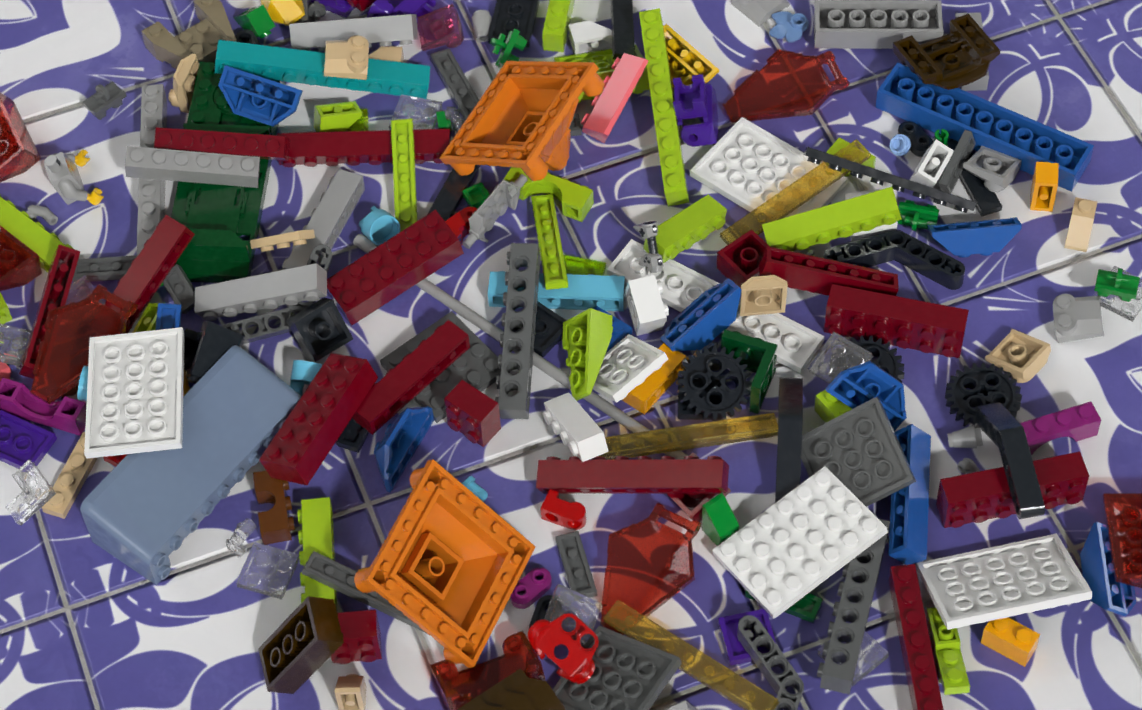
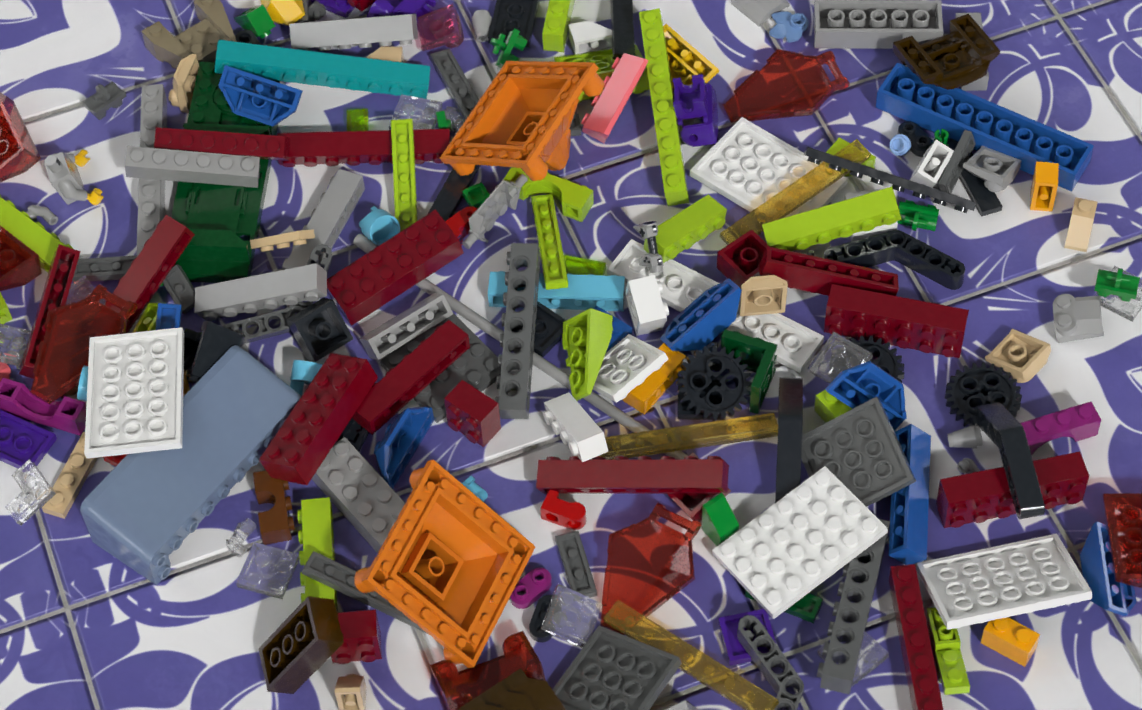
lime slope [314,101,362,132] -> none
tan slope [324,35,369,80] -> none
red piece [528,613,599,684] -> none
blue wedge [928,217,1022,258] -> none
none -> light grey brick [312,437,406,553]
none -> light grey brick [359,293,453,360]

